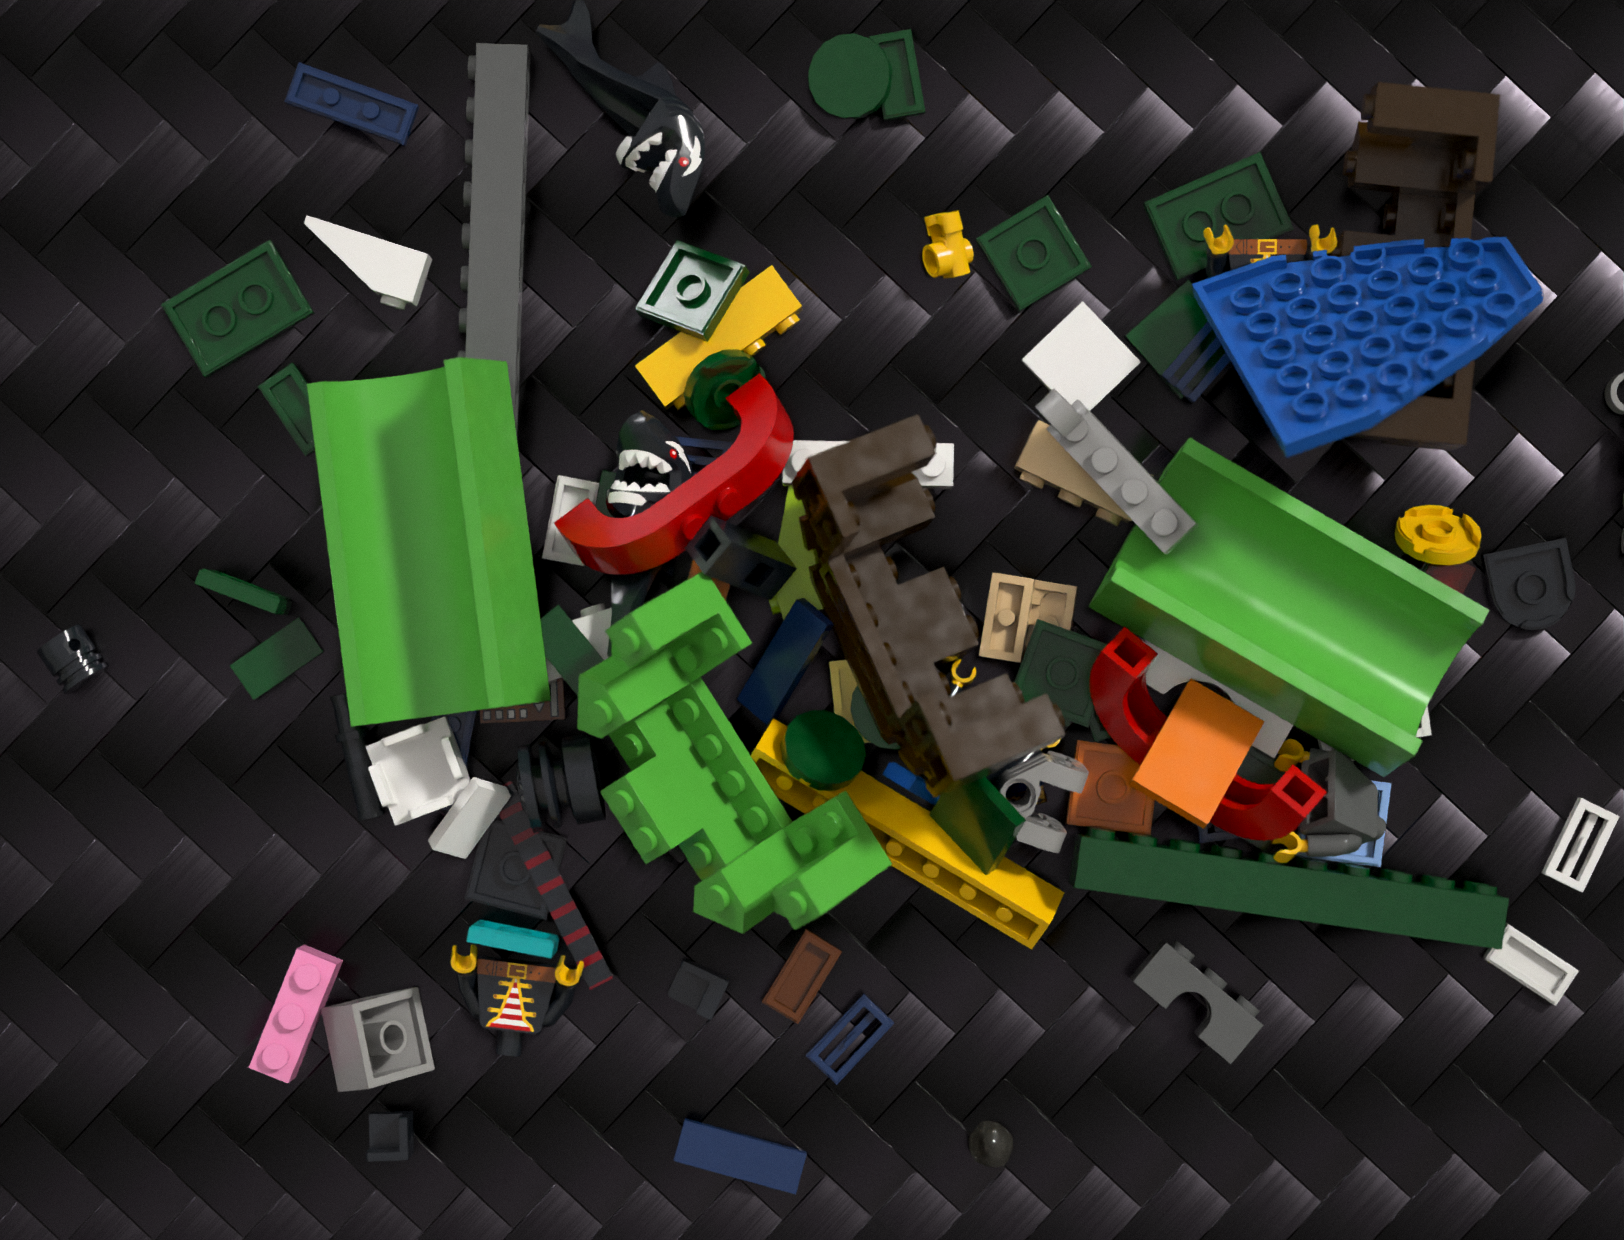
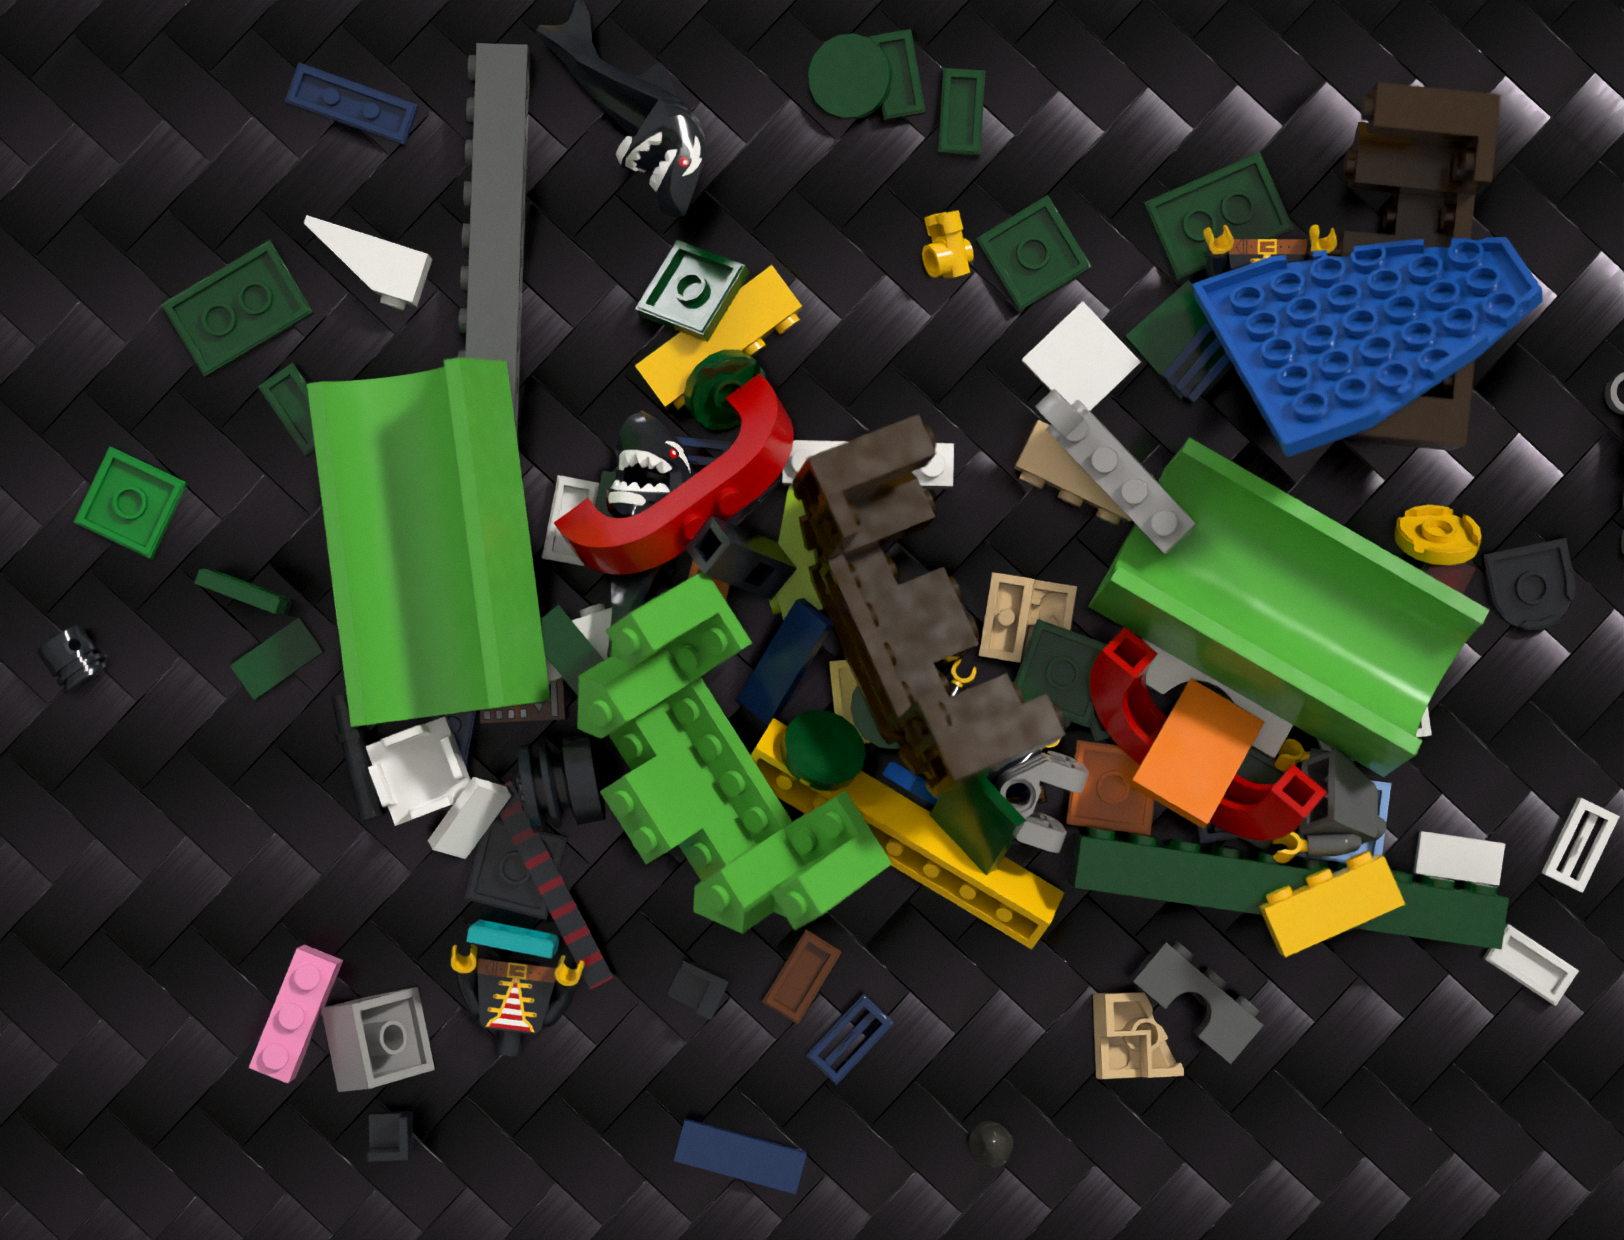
none -> green tile [73,446,188,559]
none -> dark green tile [938,68,985,157]
none -> tan slope [1093,992,1184,1079]
none -> yellow brick [1259,851,1405,957]
none -> white tile [1413,831,1505,885]

